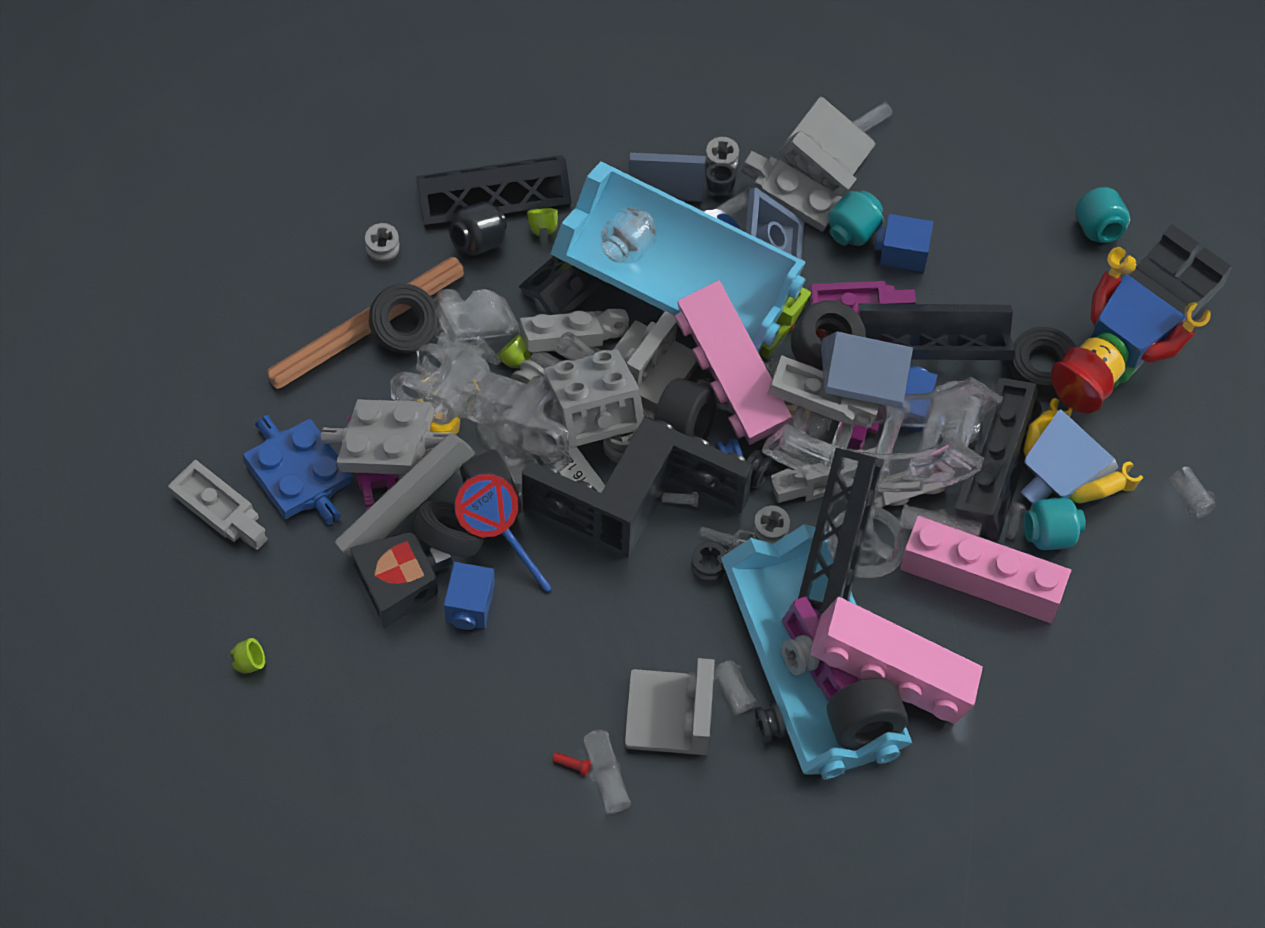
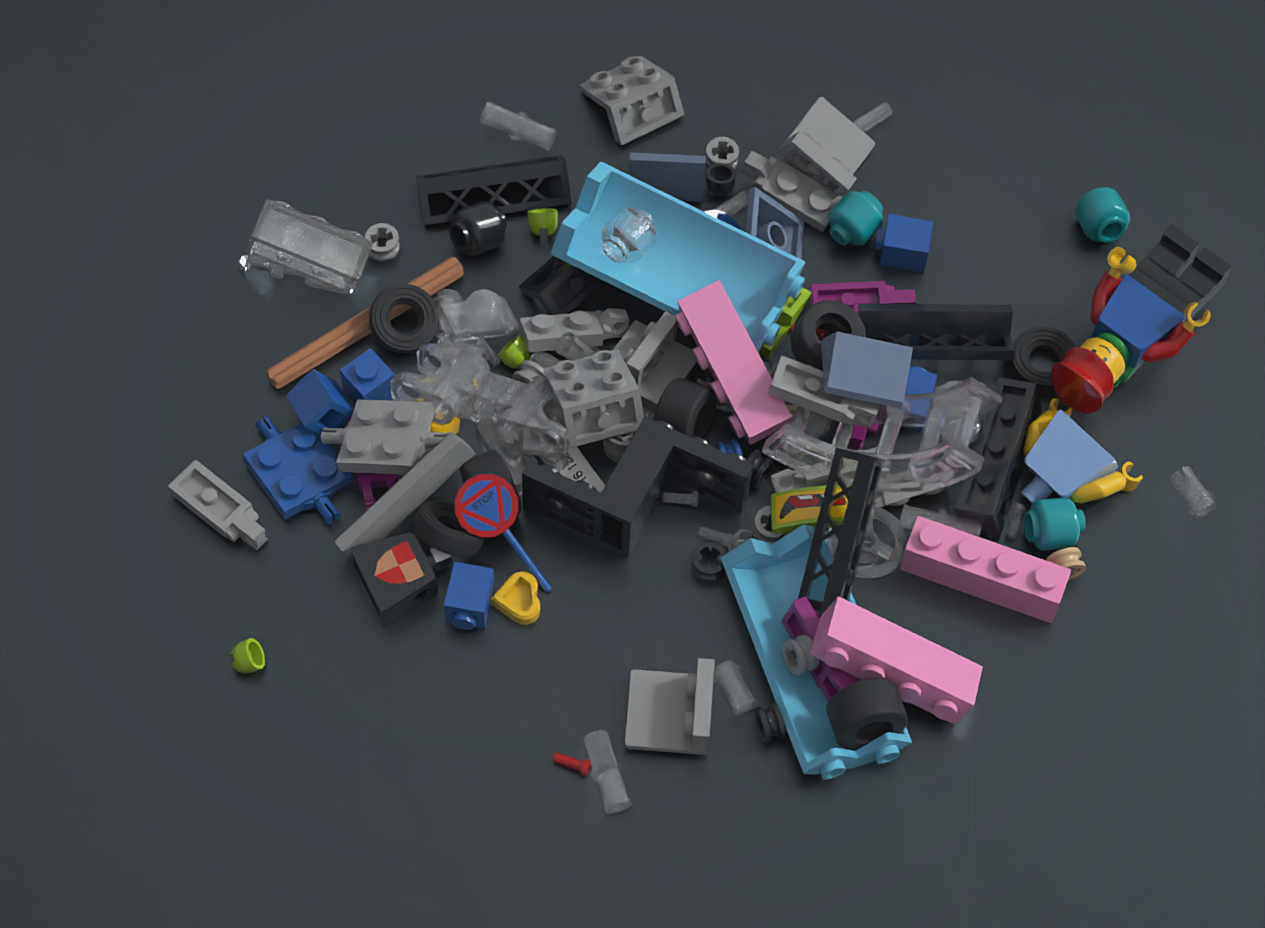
none -> clear wedge [237,198,373,296]
none -> blue brick [286,369,354,435]
none -> blue brick [340,348,398,405]
none -> clear pin [480,101,557,151]
none -> yellow tile [491,571,540,625]
none -> light grey bracket [580,56,684,145]
none -> slope [770,485,851,534]
none -> tan bush [1046,547,1086,580]

